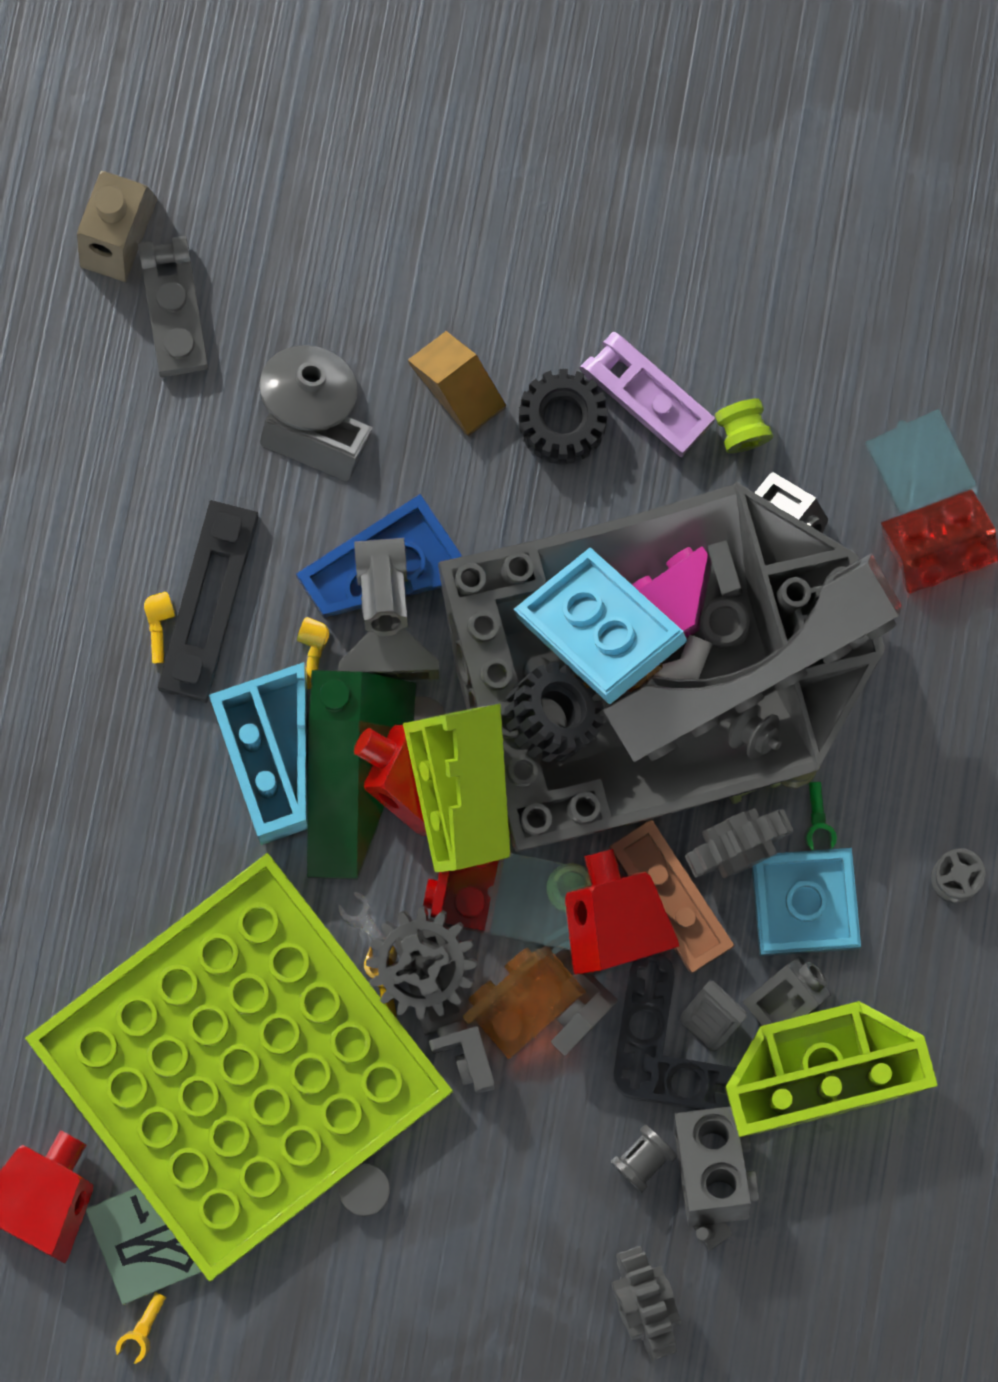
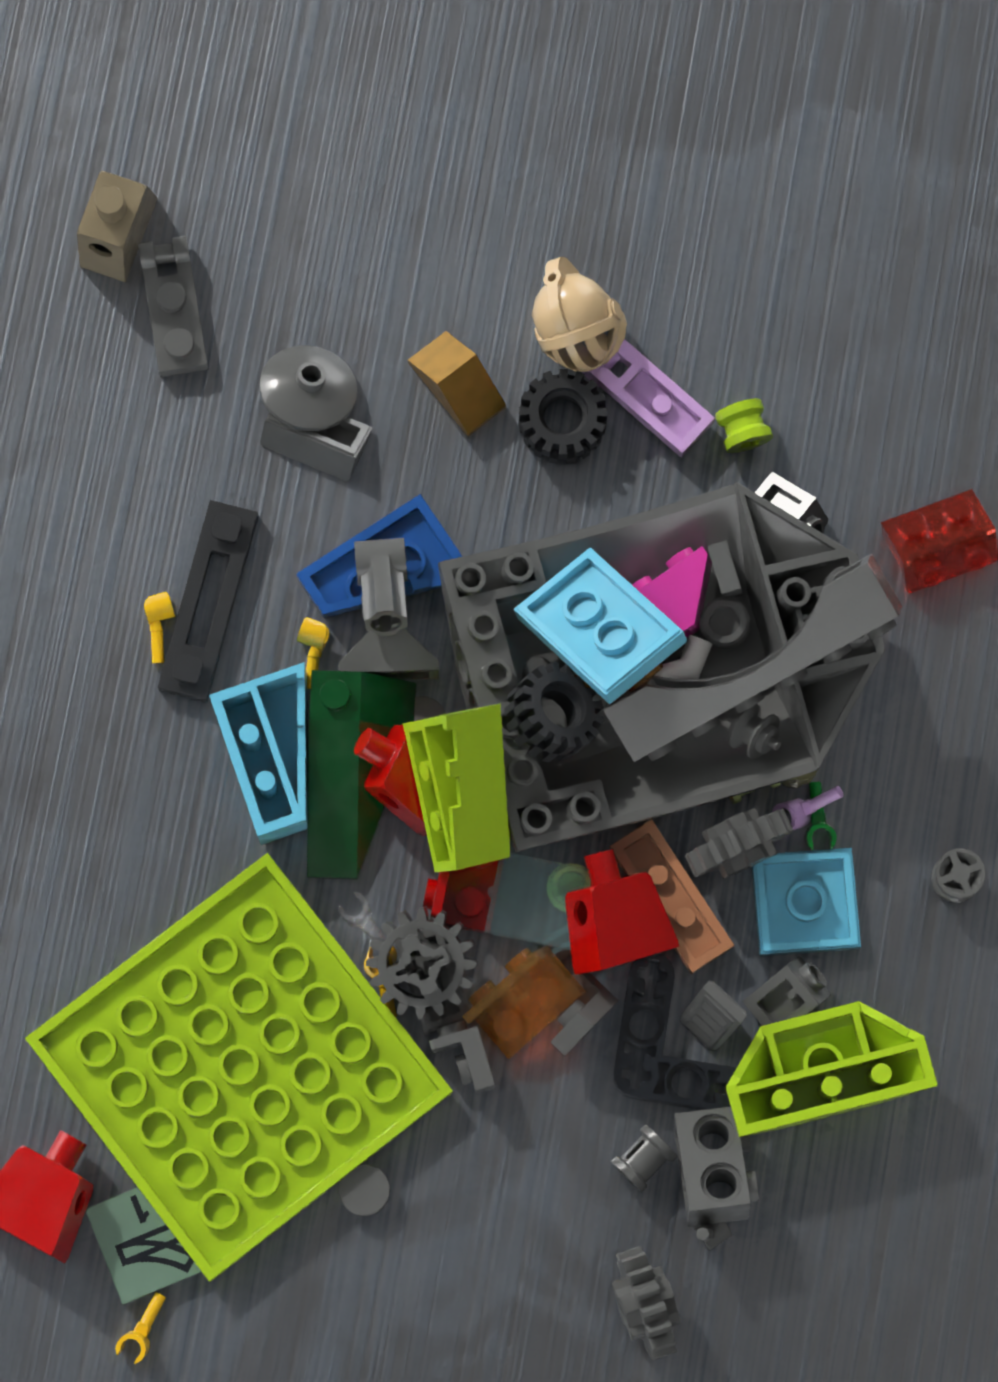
clear light blue piece [865,409,976,519] -> none
none -> tan helmet [532,257,627,372]
none -> lavender hand [772,786,843,830]

